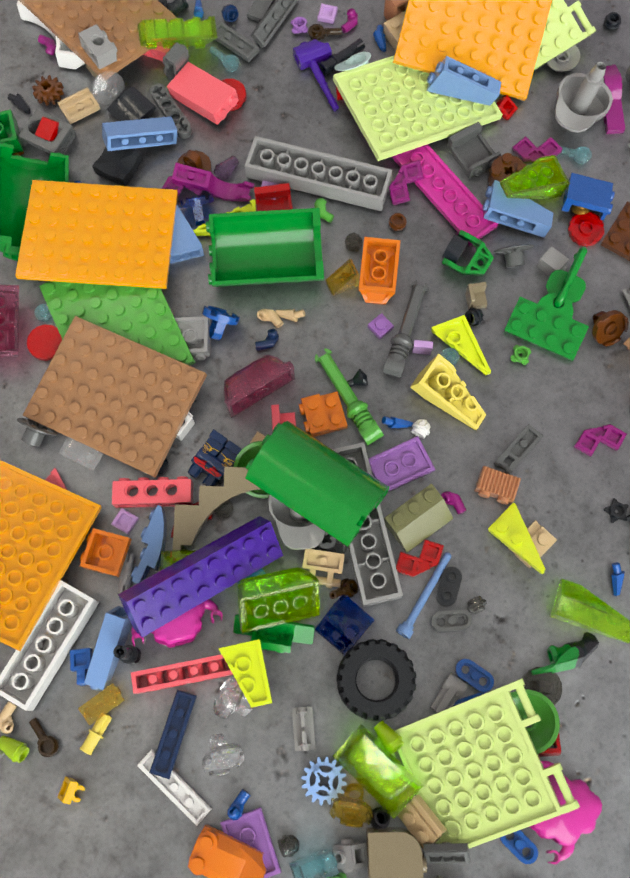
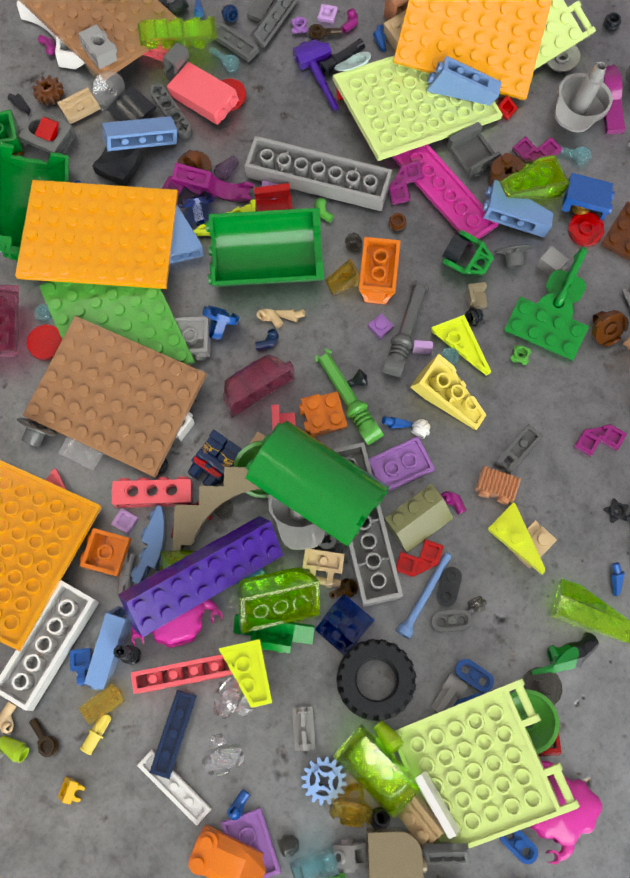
none -> white tile [415,770,460,839]

